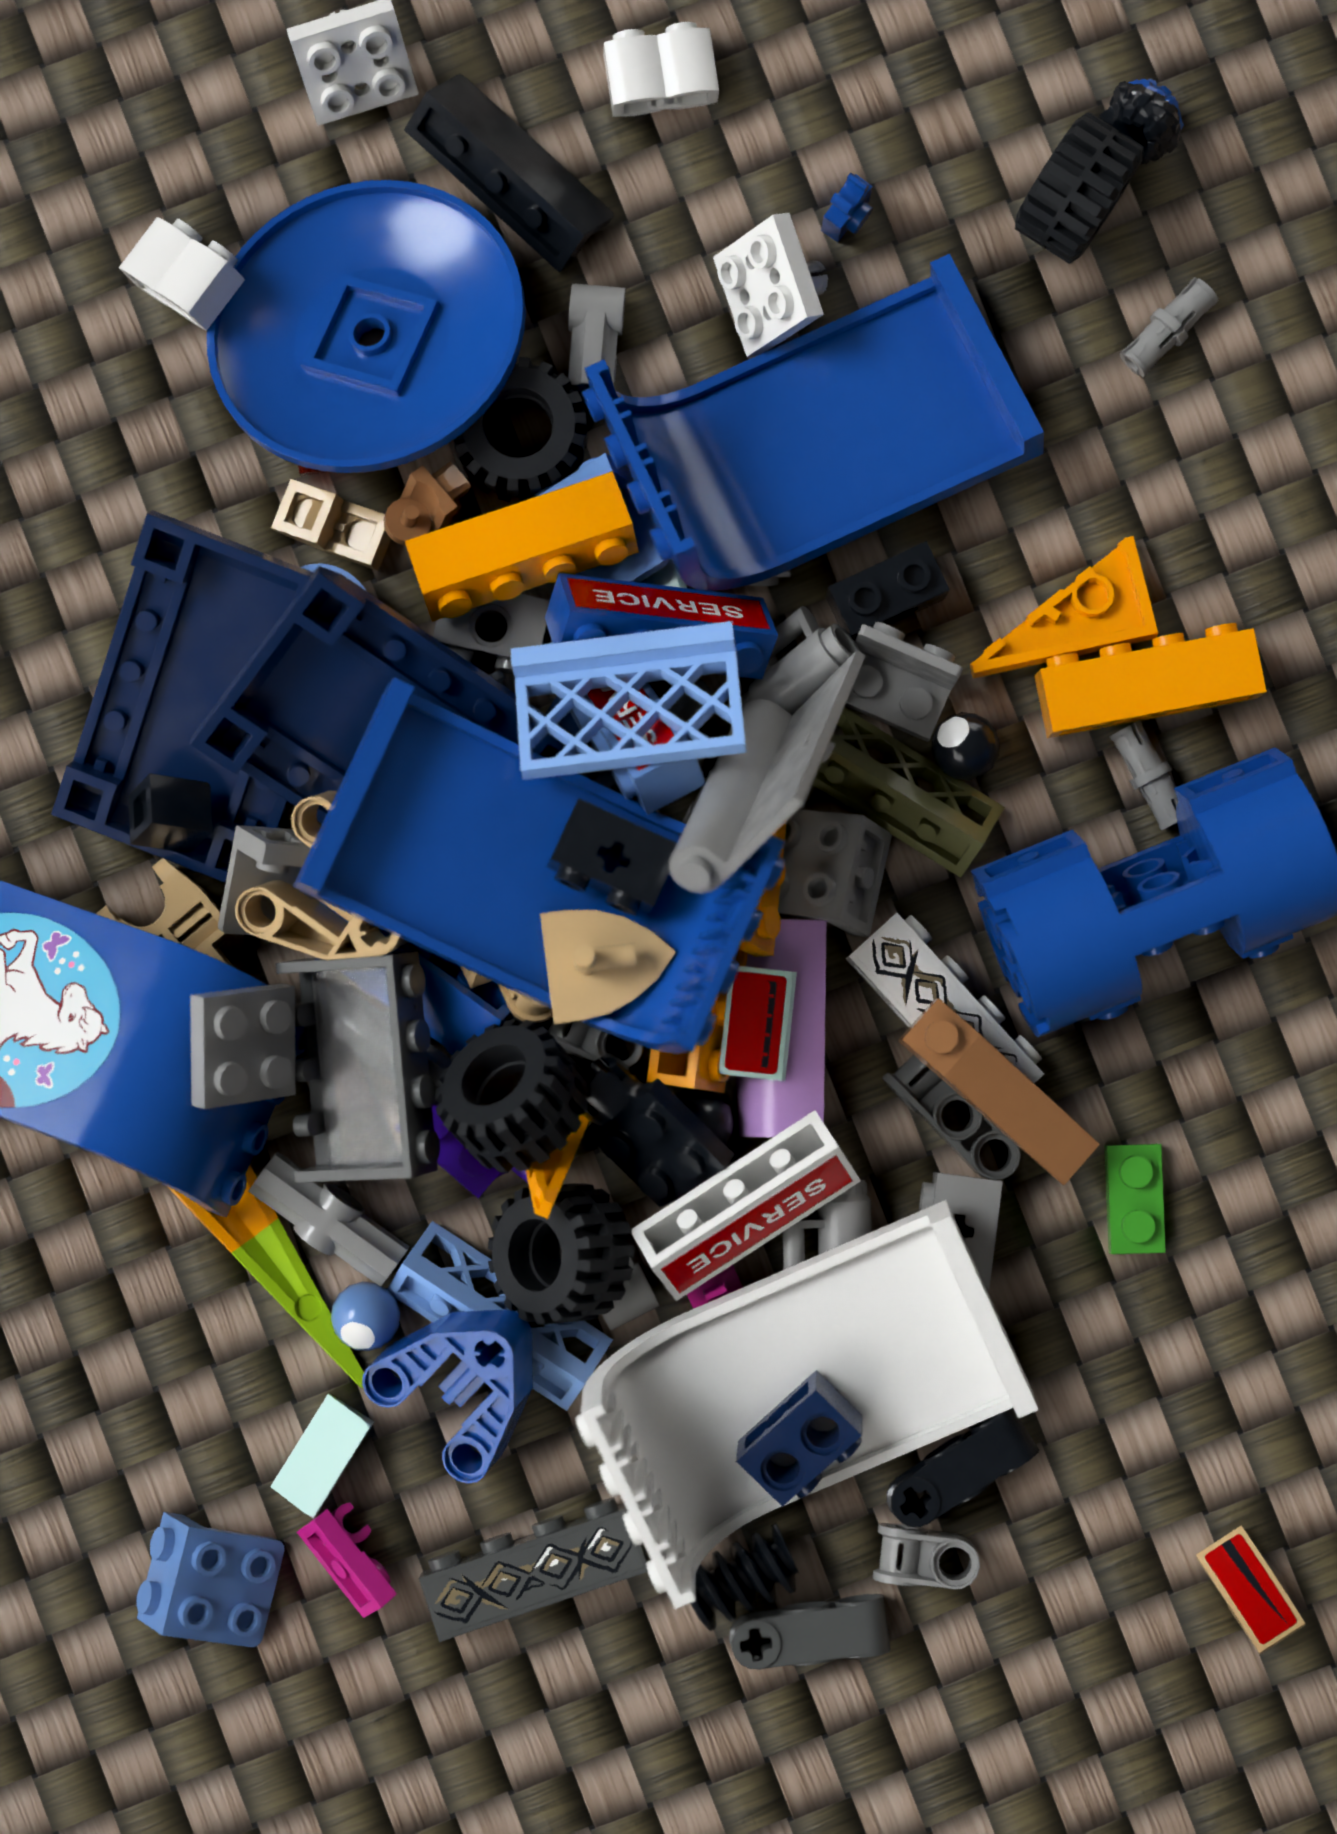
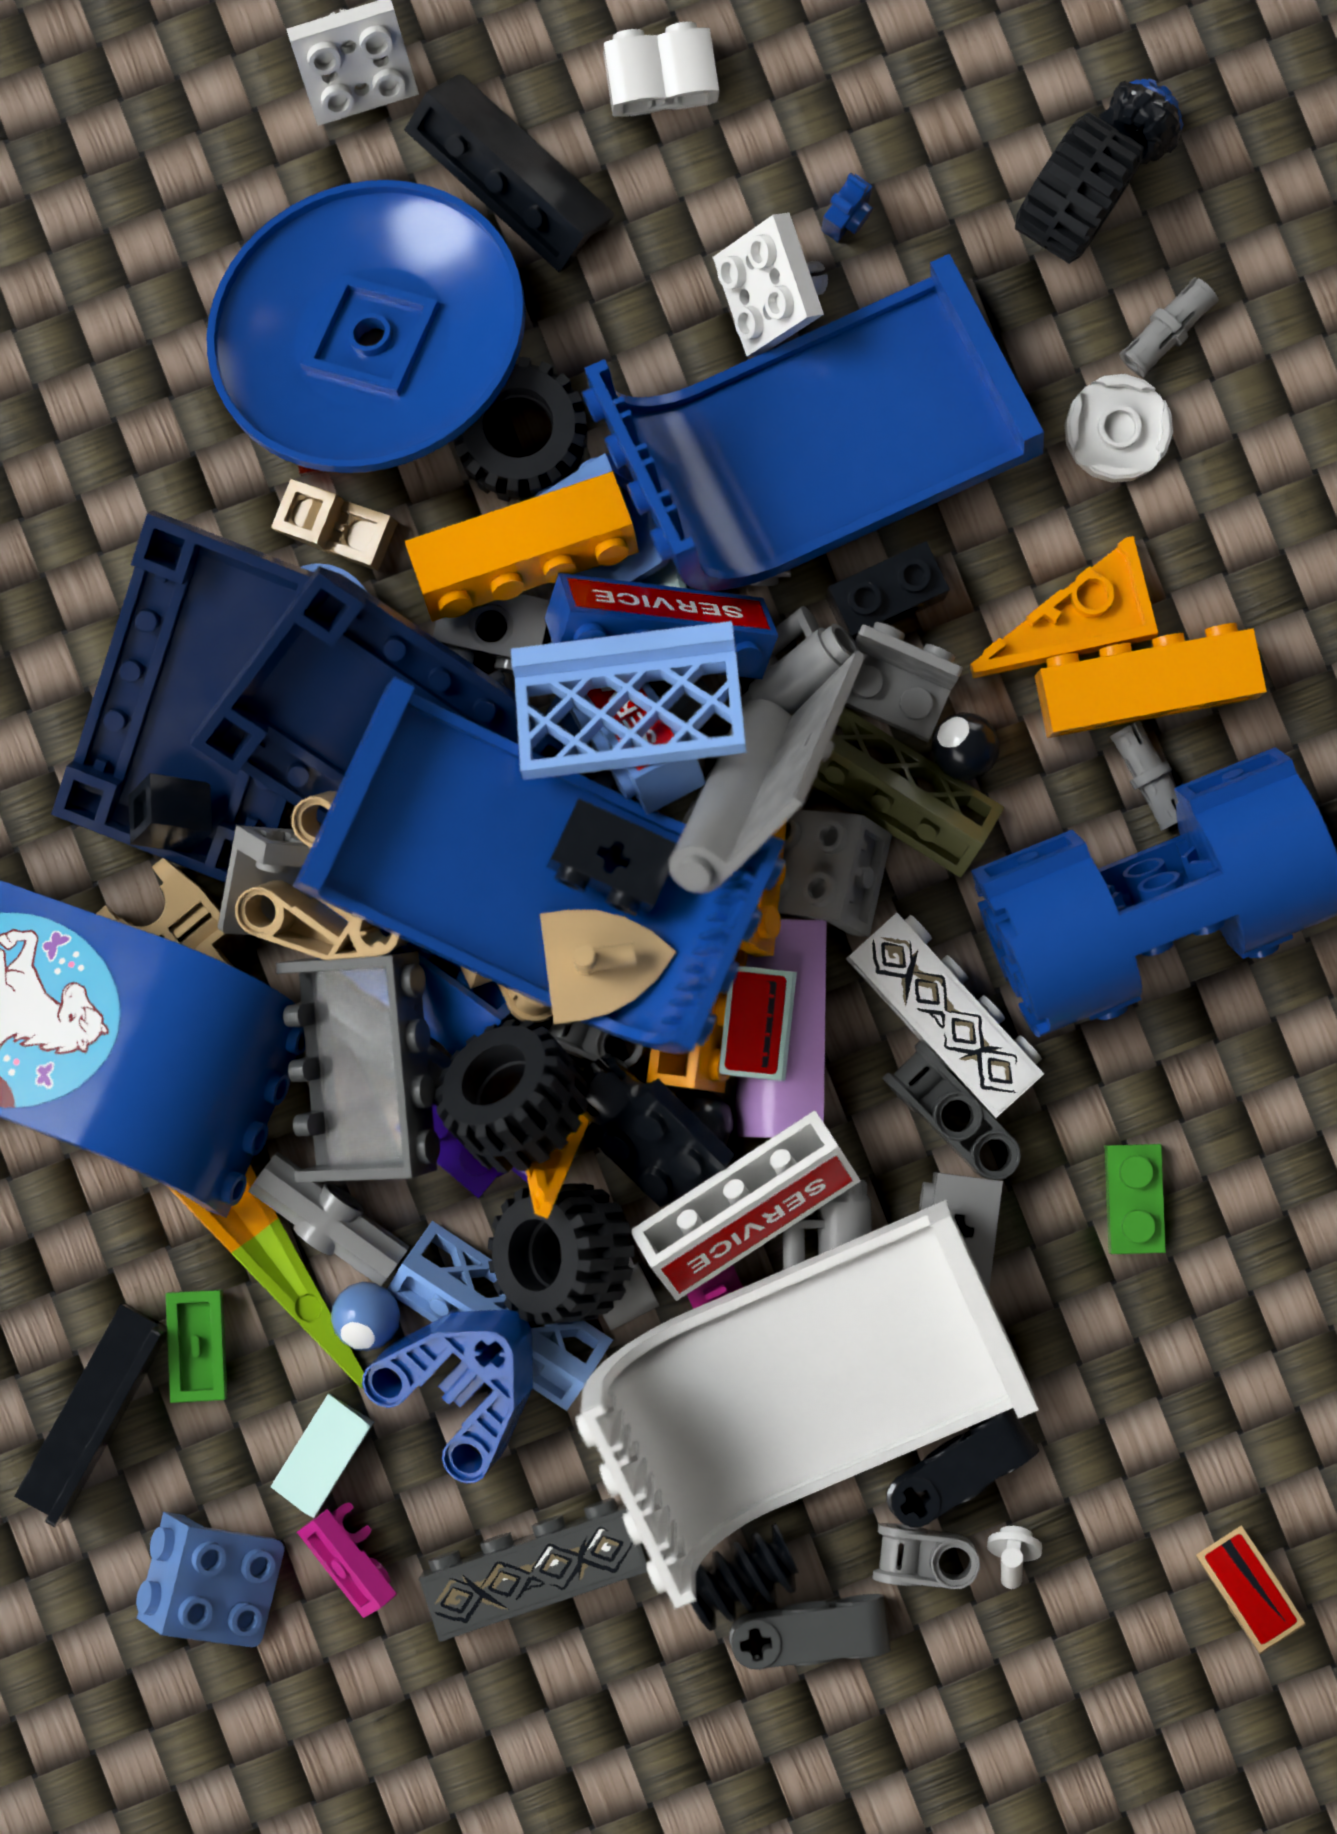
white brick [119,217,245,331] -> none
light grey plate [190,983,296,1109] -> none
medium nougat hips [383,462,471,546] -> none
light grey piece [568,283,626,393] -> none
dark blue brick [736,1370,862,1507] -> none
medium nougat slope [898,998,1100,1186] -> none
none -> black panel [14,1303,167,1528]
none -> bright green plate [166,1289,228,1403]
none -> white plate [987,1526,1042,1589]
none -> white tile [1064,374,1173,483]

